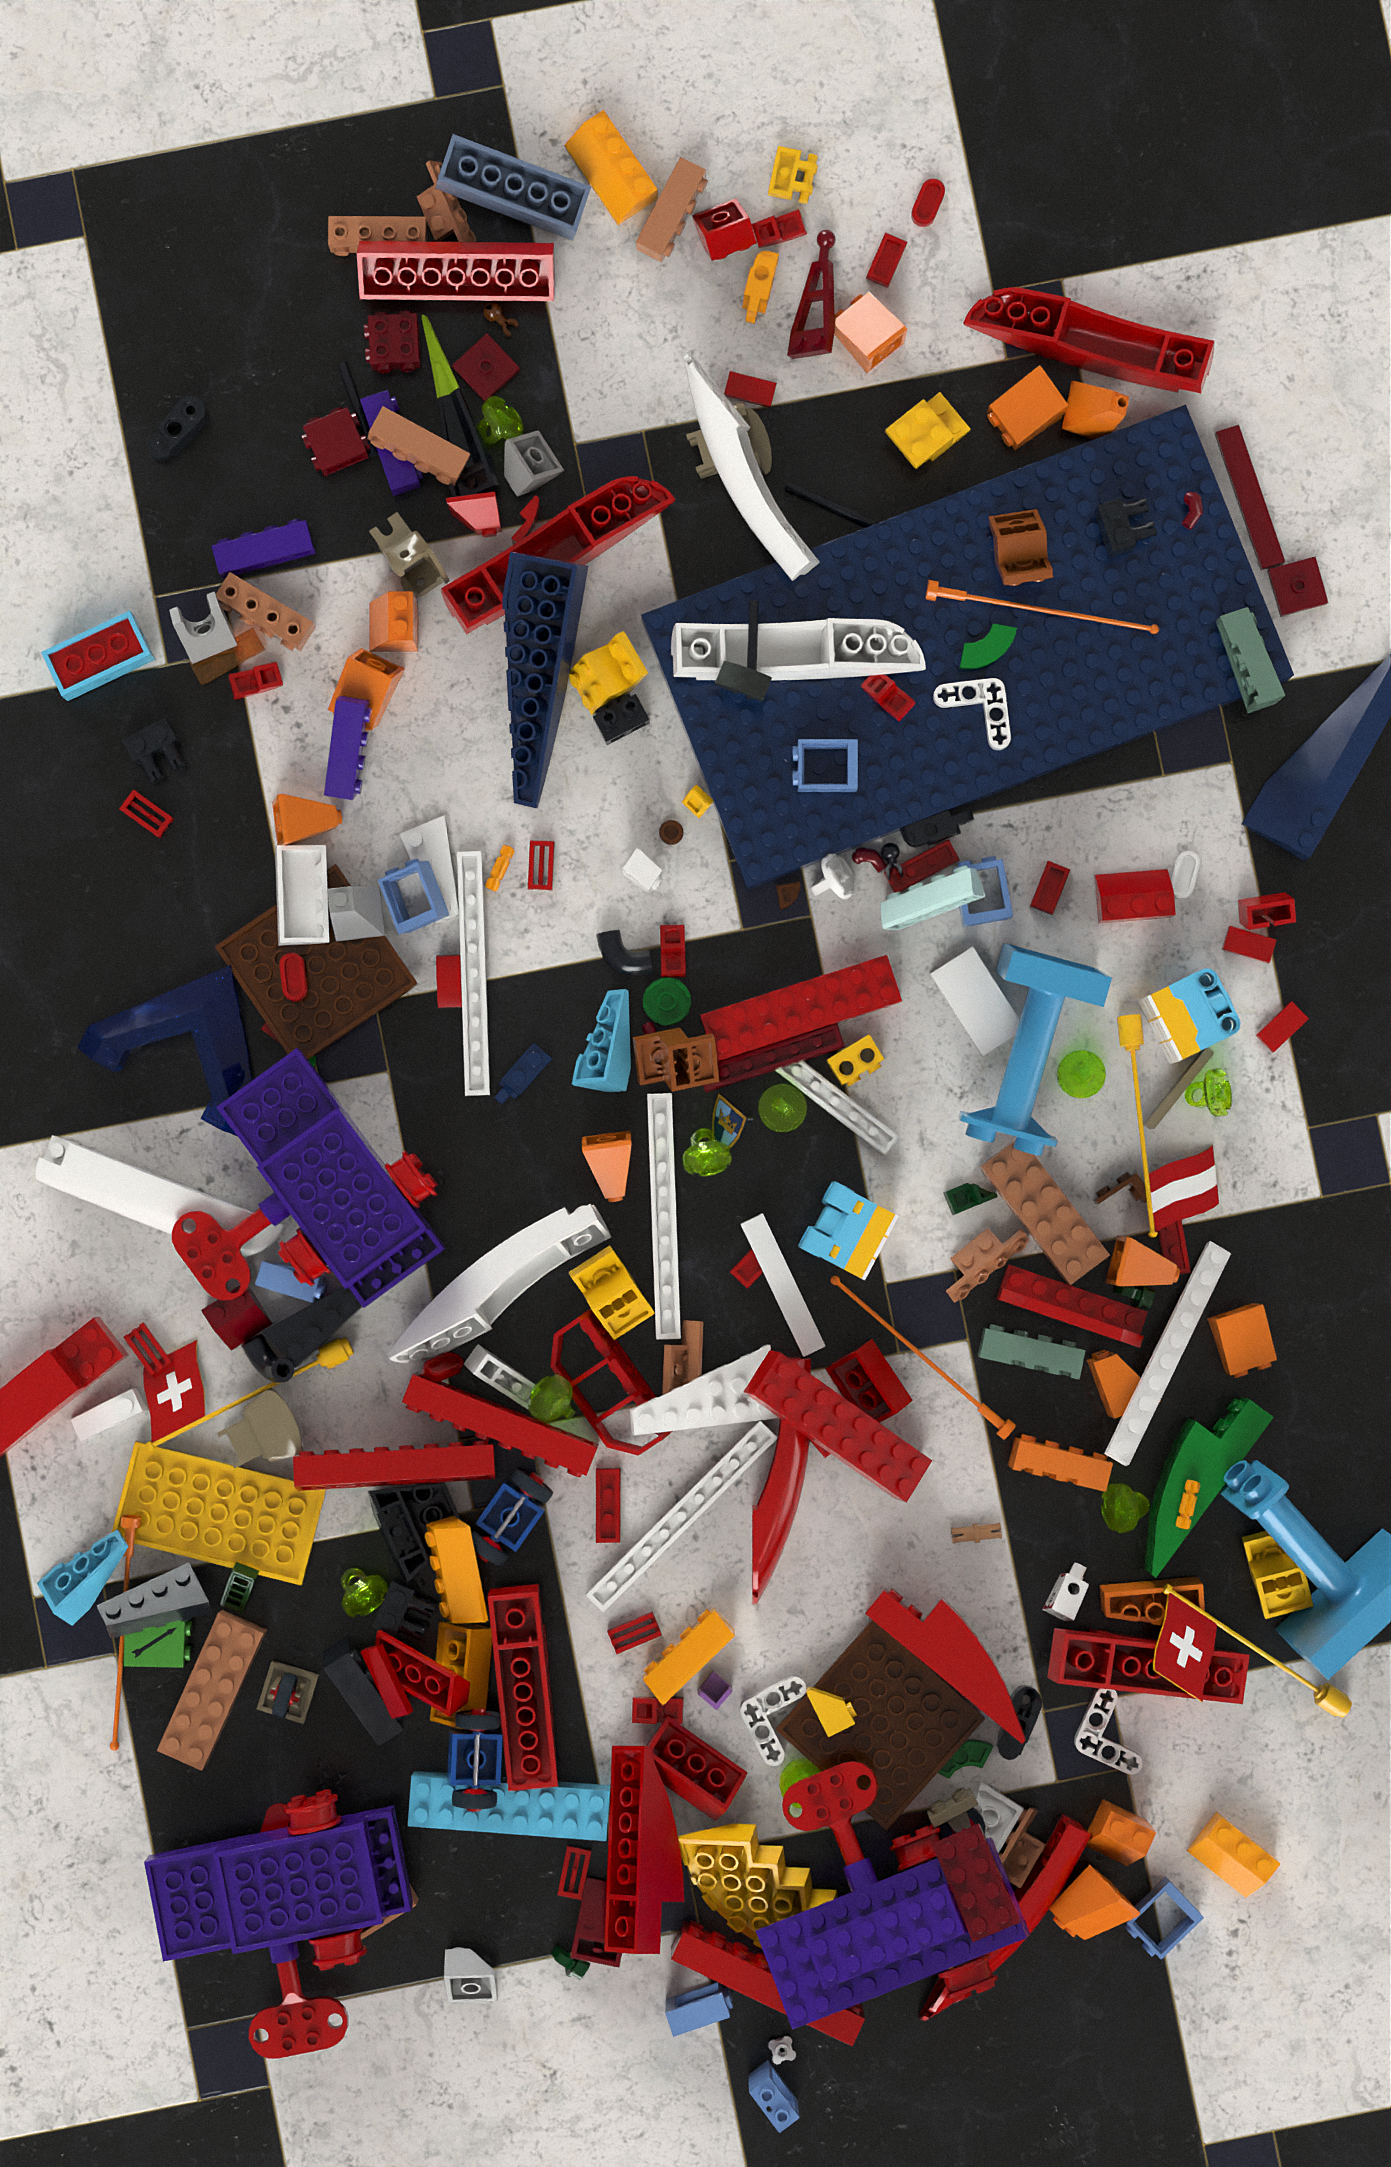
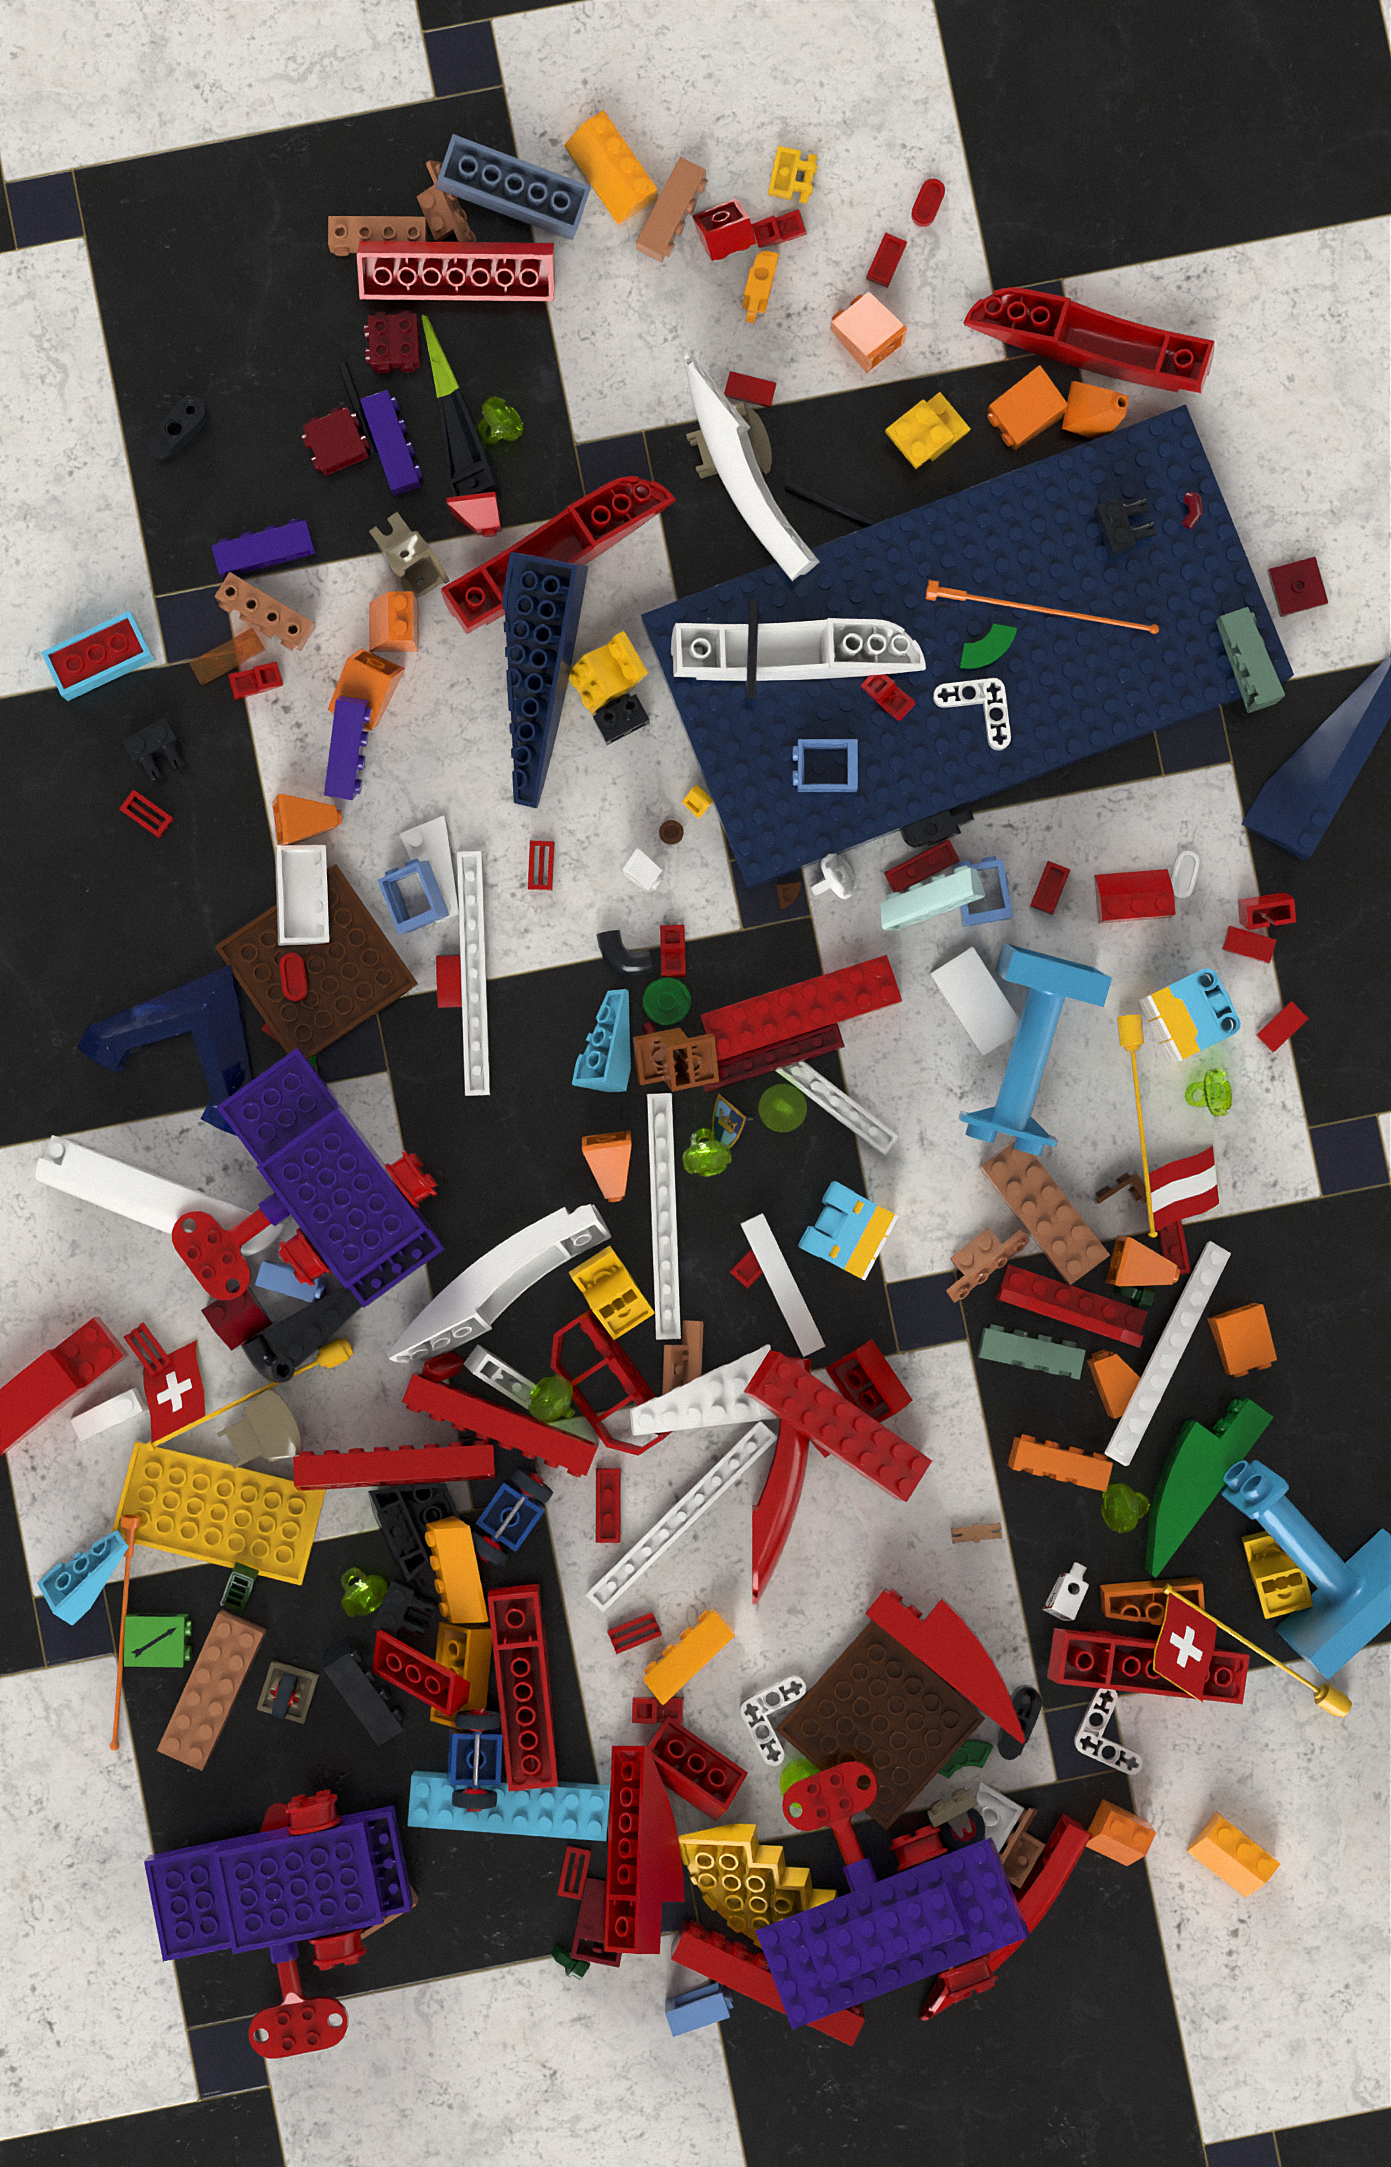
wedge [97,1562,212,1638] -> none
light grey piece [169,591,237,664] -> none
light grey slope [327,886,385,942] -> none
red tile [361,1644,413,1719] -> none
nougat brick [368,406,470,486] -> none
light grey slope [444,1947,498,2002] -> none
dark red plate [452,333,520,403] -> none
reddish brown arm [483,302,519,337] -> none
light orange axle [485,845,515,892] -> none
dark blue hinge [494,1043,552,1104] -> none
light grey slope [504,430,564,496] -> none
red slope [511,495,540,544] -> none
medium lavender panel [698,1671,733,1710] -> none
pearl dark grey slope [714,661,772,702] -> none
medium blue window [748,2060,800,2133] -> none
white plate [768,2036,796,2064] -> none
dark red plate [787,230,836,359] -> none
yellow slope [806,1687,857,1737] -> none
yellow brick [826,1034,884,1086] -> none
orange piece [830,1276,1016,1440] -> none
dark red arm [852,847,888,873] -> none
black arm [881,842,903,880] -> none
dark red plate [932,1824,1021,1942] -> none
dark green slope [943,1183,998,1215] -> none
dark orange bracket [988,509,1053,586] -> none
orange slope [1049,1865,1141,1940] -> none
clear neon green tile [1057,1050,1106,1099] -> none
medium blue window [1125,1876,1204,1959] -> none
dark tan tile [1143,1047,1214,1130] -> none
light orange axle [1176,1480,1200,1529] -> none
dark red tile [1215,425,1285,570] -> none

